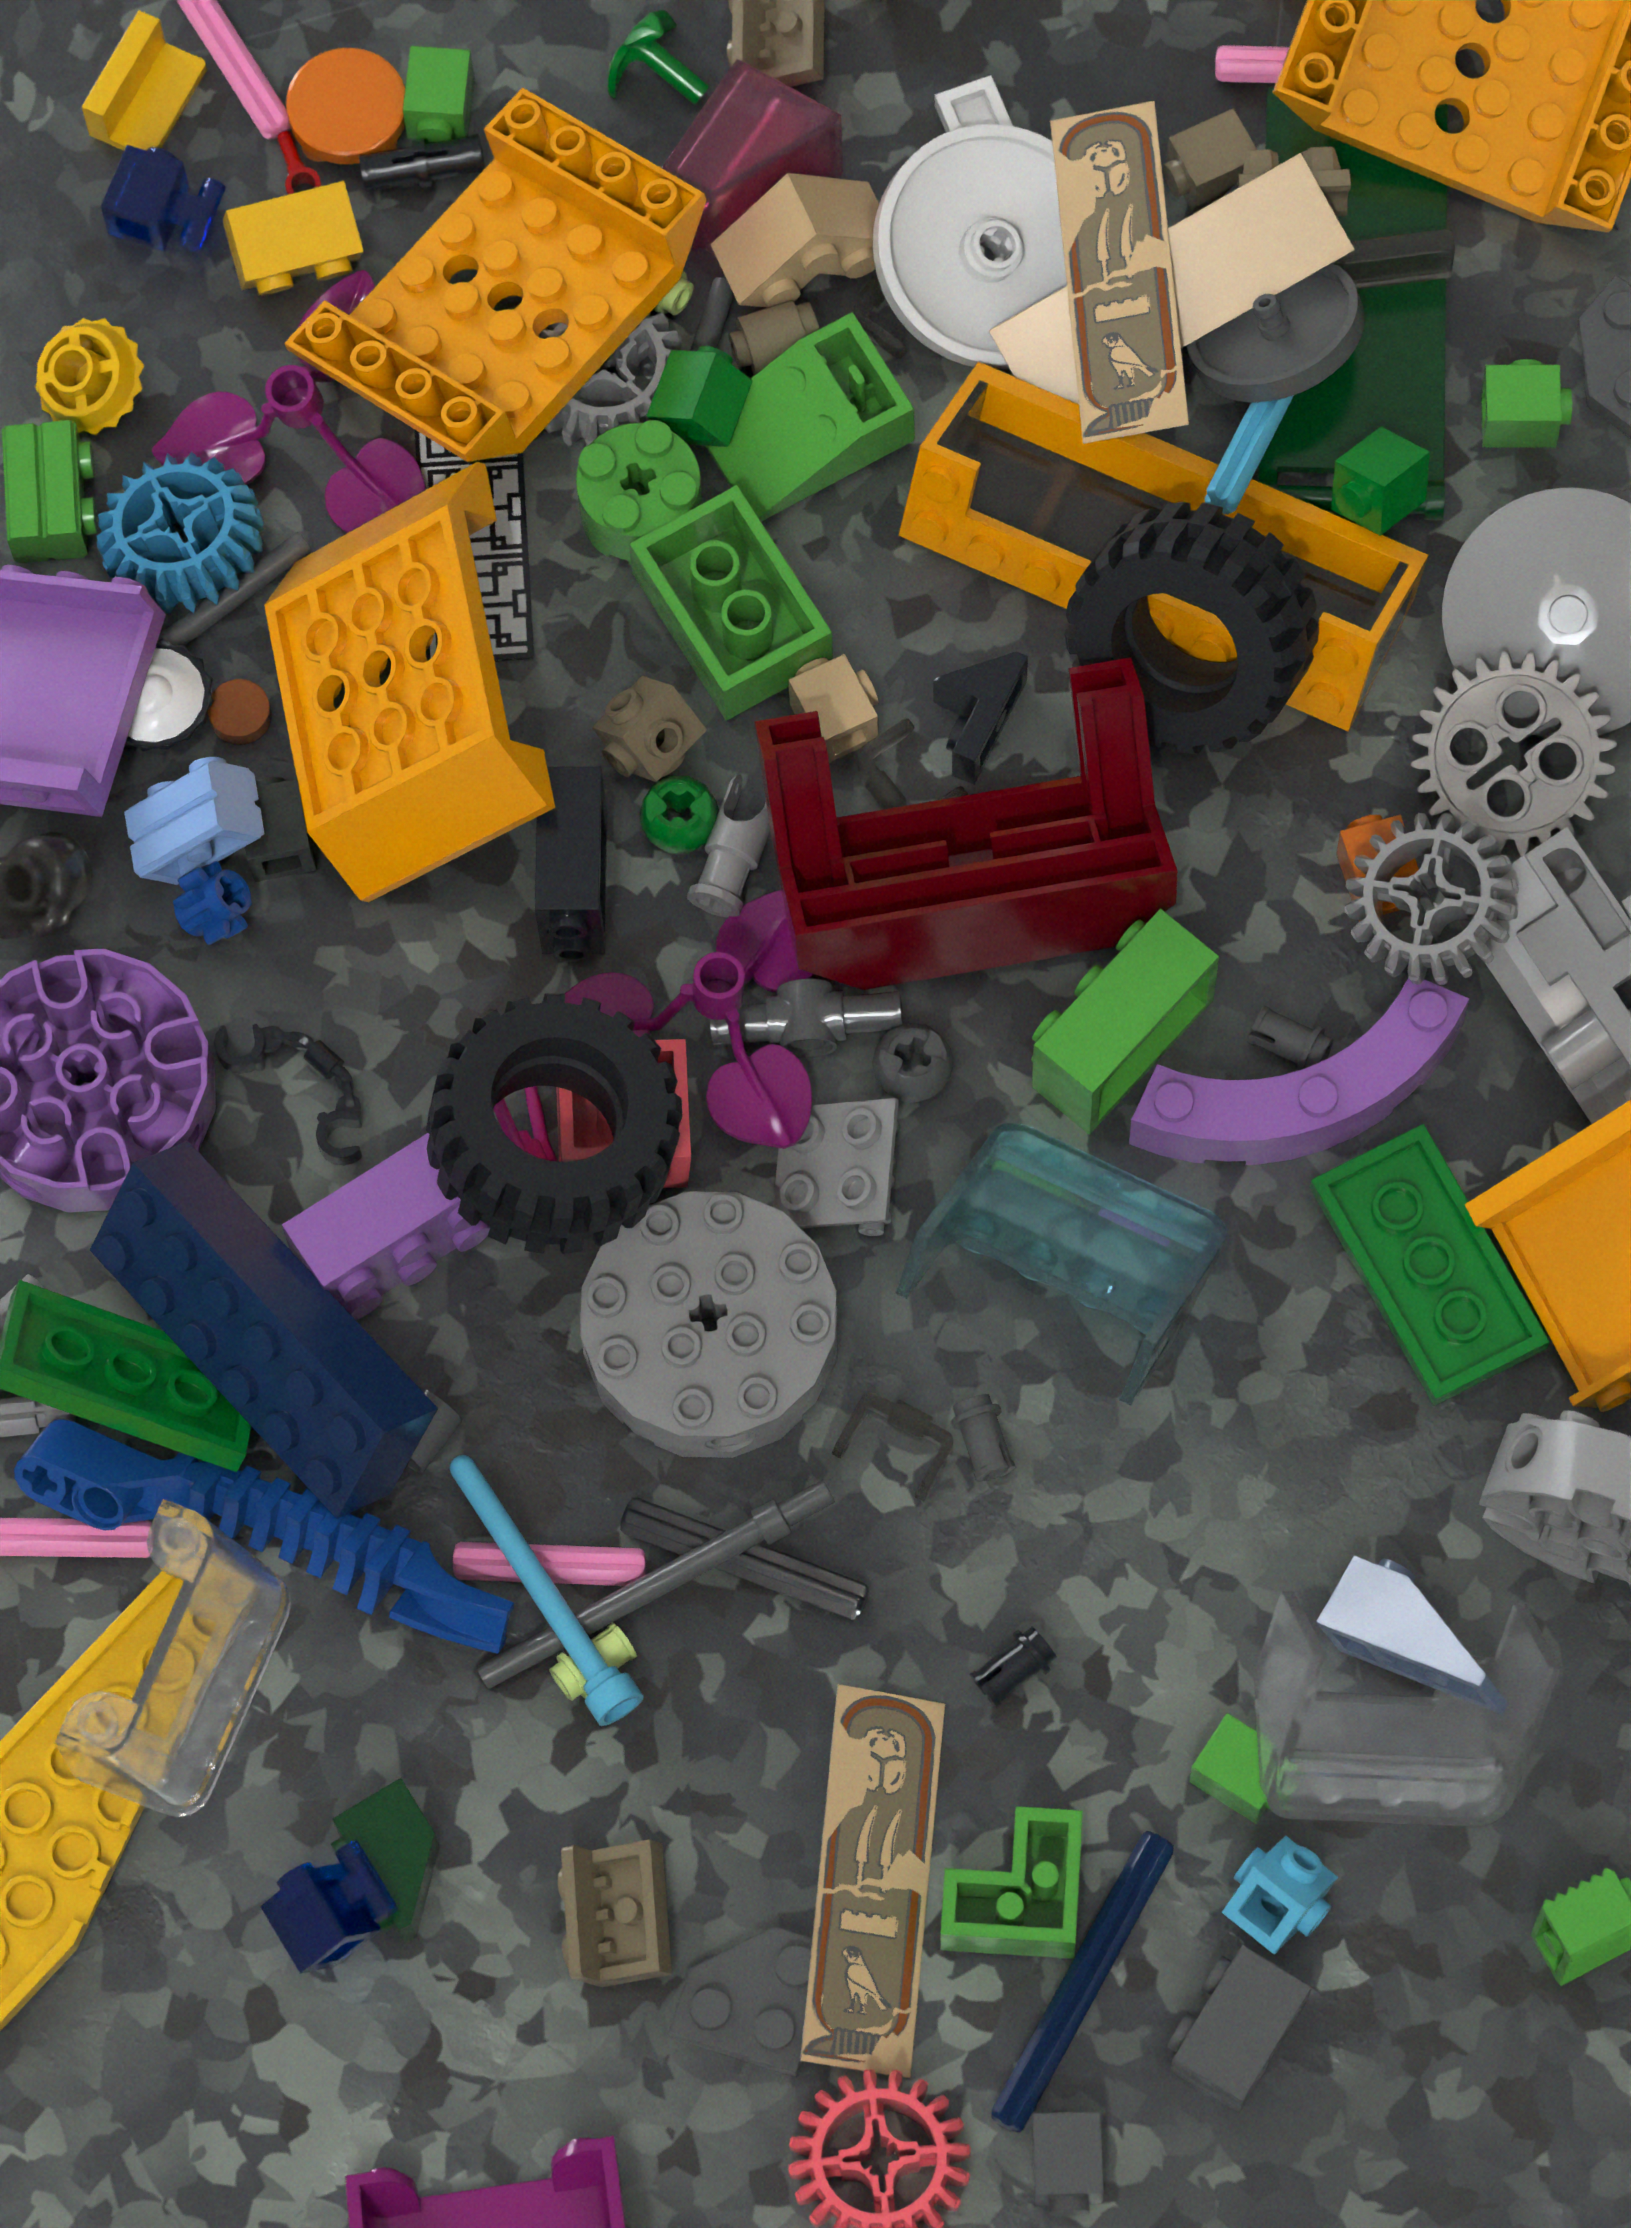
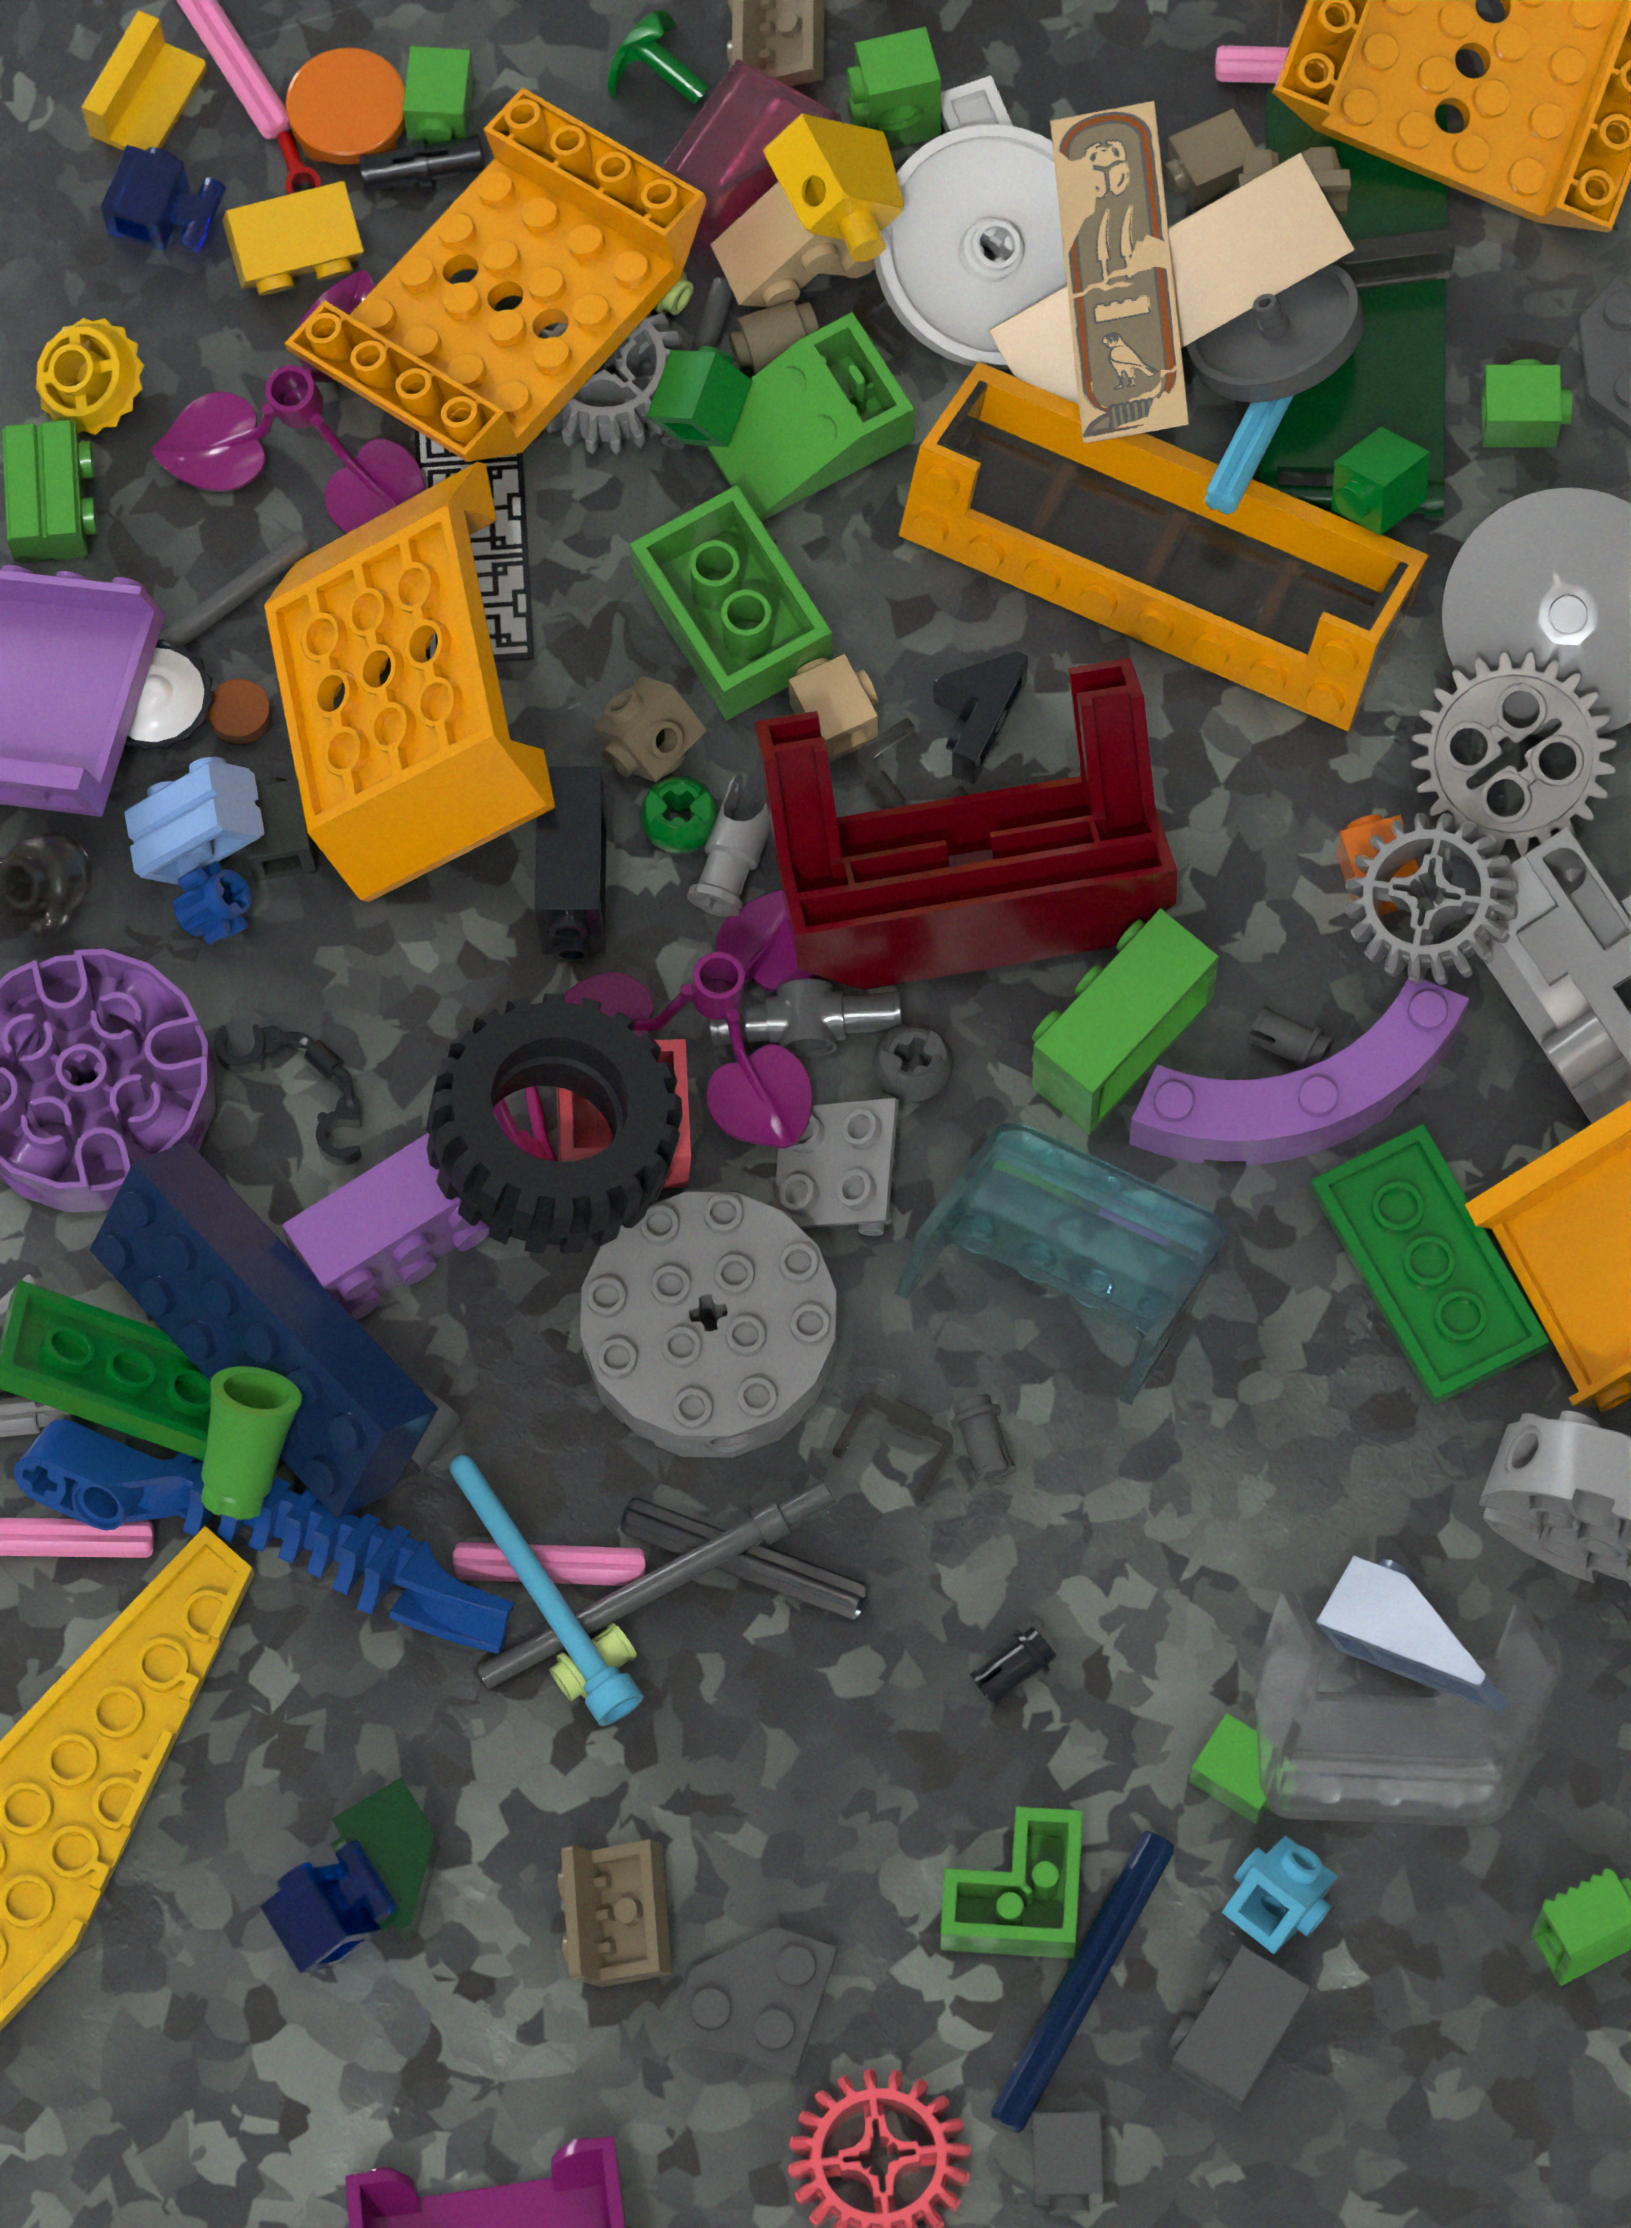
clear windscreen [55,1499,291,1817] -> none
dark azure gear [96,452,264,615] -> none
bright green brick [576,420,702,565] -> none
sticker [801,1684,945,2078] -> none
black tyre [1065,502,1319,754] -> none
none -> bright green plant [201,1366,302,1520]
none -> yellow torso [763,113,904,262]
none -> bright green brick [846,27,941,149]

